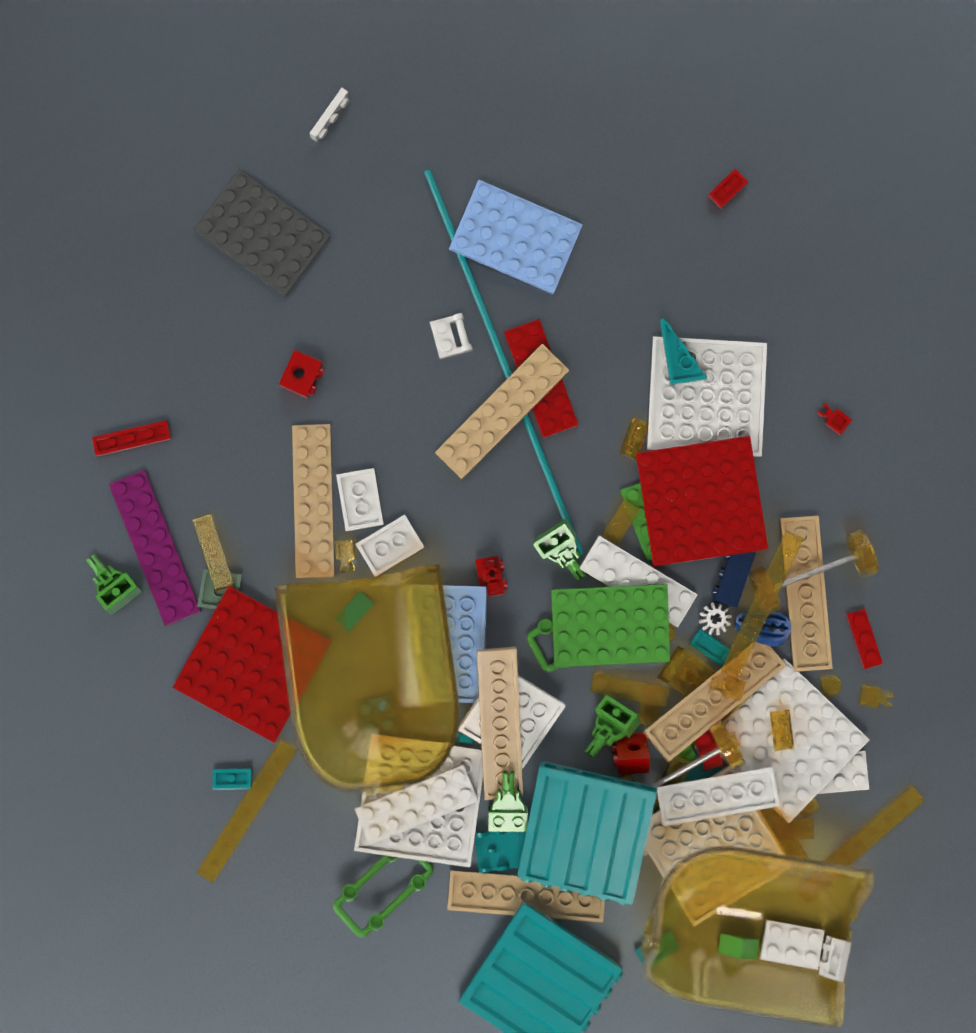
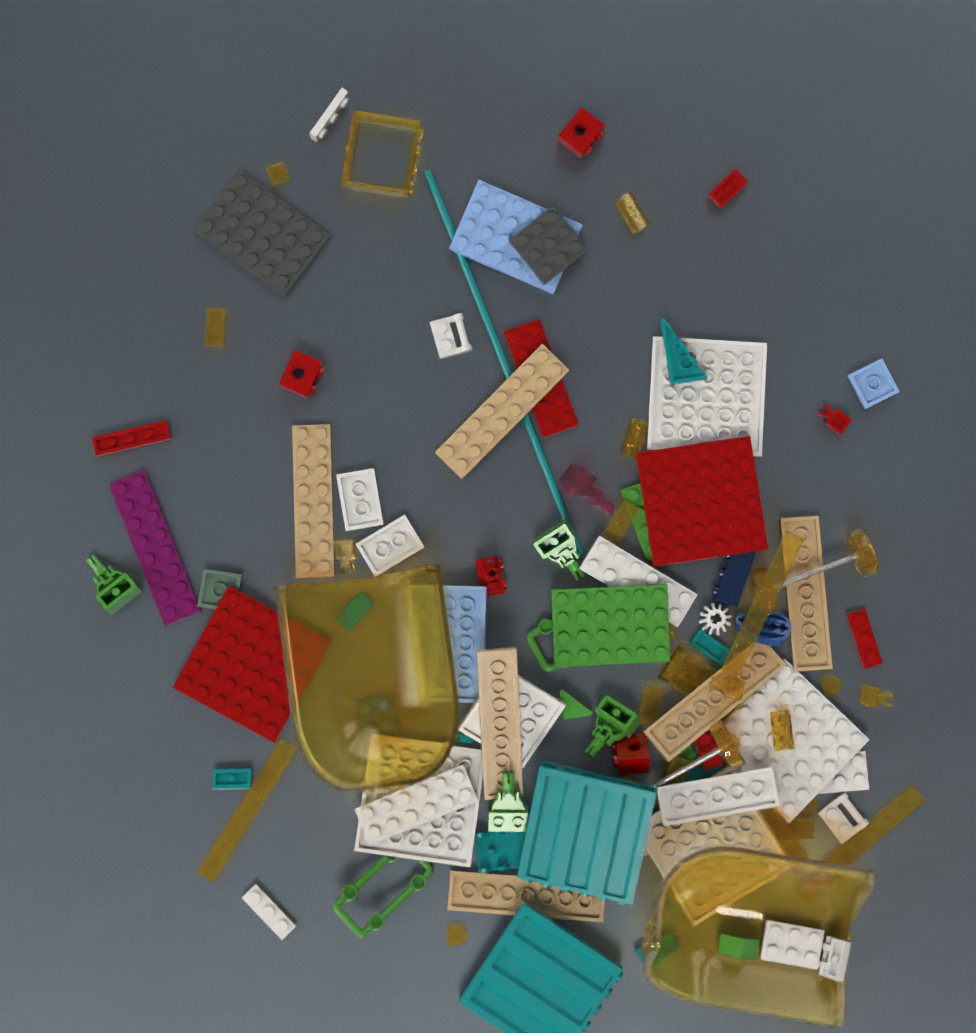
clear yellow plate [192,515,234,592] -> none
clear yellow plate [590,672,670,707] -> none
none -> clear yellow plate [204,308,227,348]
none -> white plate [242,883,296,940]
none -> clear yellow plate [266,162,290,187]
none -> clear yellow window [341,110,424,199]
none -> clear yellow tile [447,925,467,946]
none -> dark grey plate [508,206,588,286]
none -> red brick [557,107,605,159]
none -> clear pink brick [558,464,616,515]
none -> bright green slope [559,689,593,719]
none -> clear yellow plate [615,191,650,235]
none -> white plate [817,792,869,844]
none -> light blue plate [847,358,900,410]

